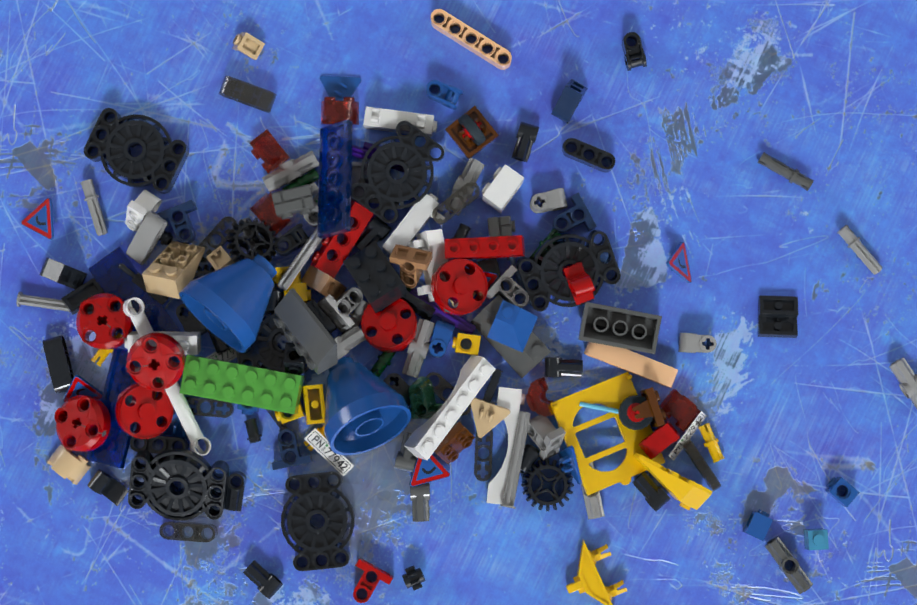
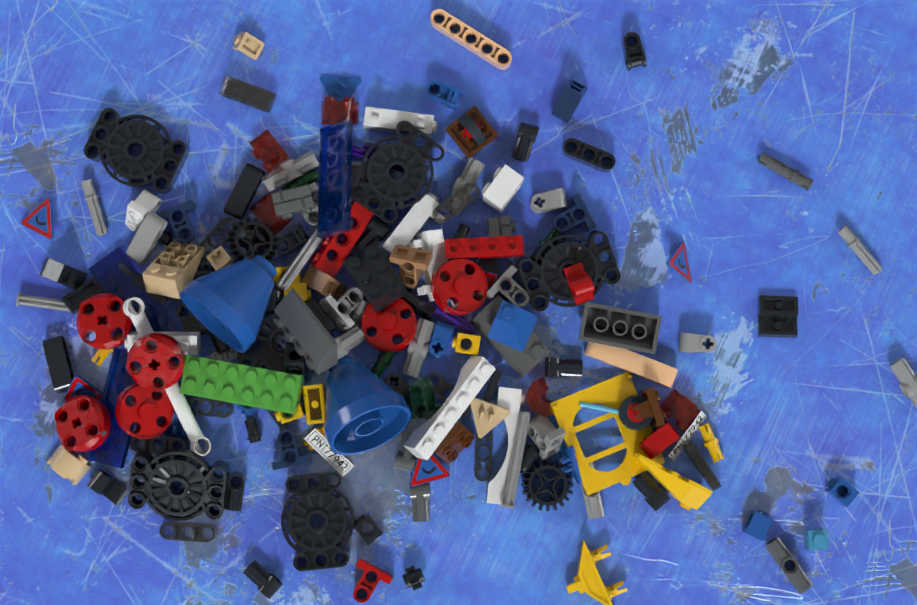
none -> black beam [224,163,265,220]
none -> black brick [353,514,384,545]

